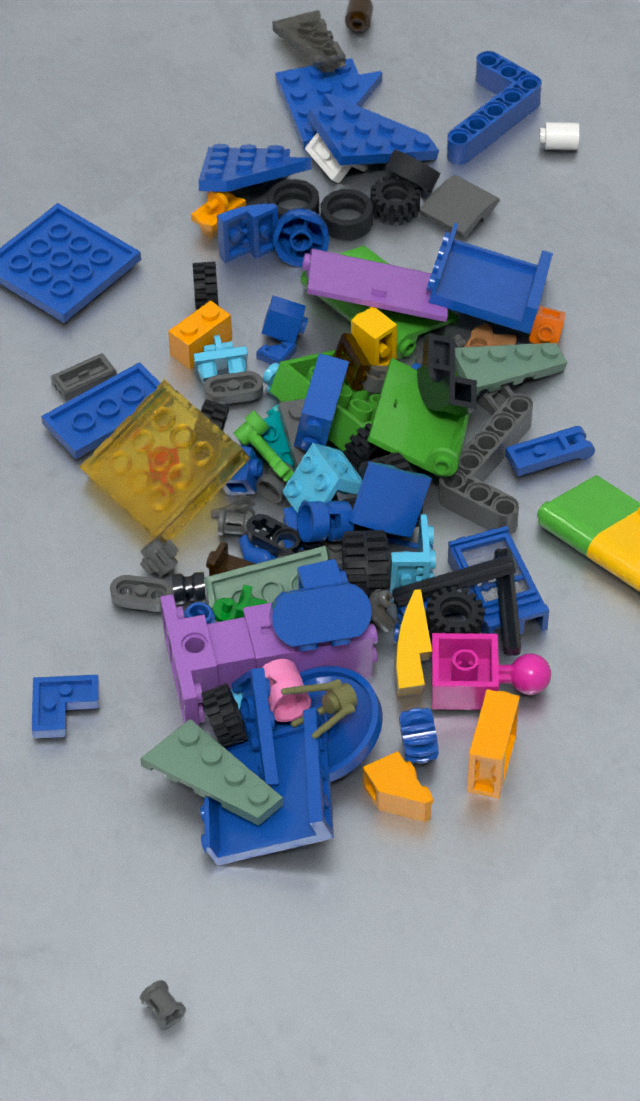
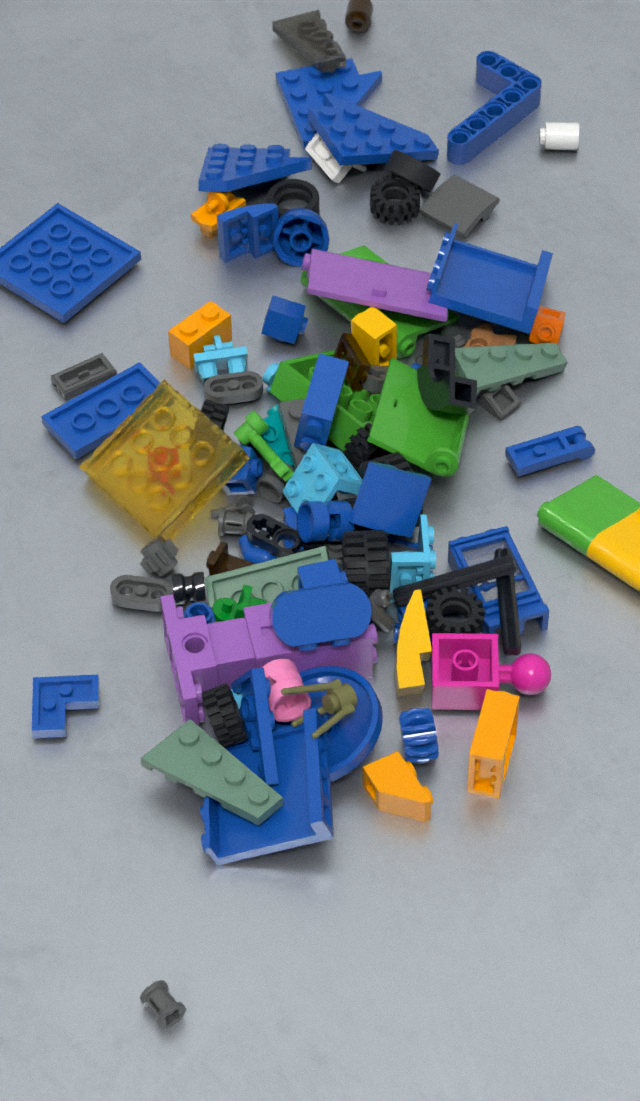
black tyre [192,261,219,310] -> none
blue tile [256,342,297,365] -> none
black tyre [320,189,373,240] -> none
dark grey beam [439,394,533,535] -> none

